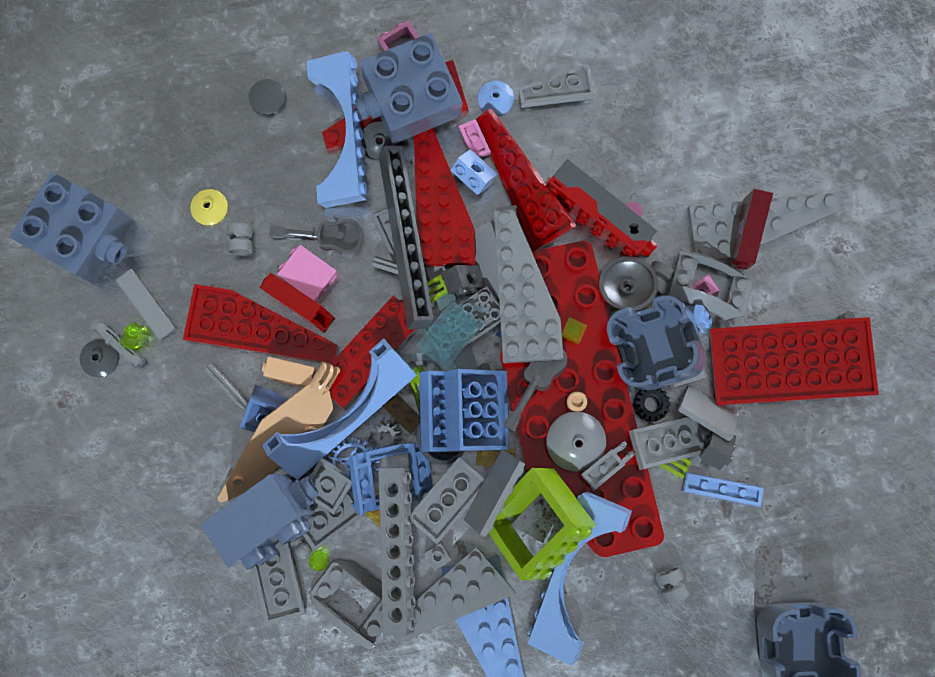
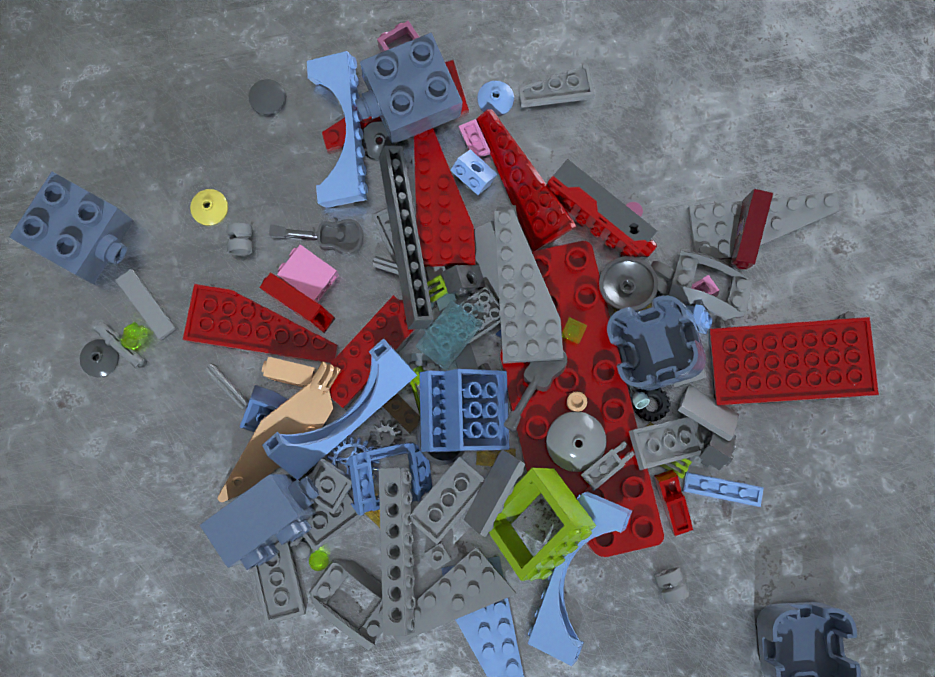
none -> light aqua hinge [629,385,650,409]
none -> red slope [654,470,693,536]

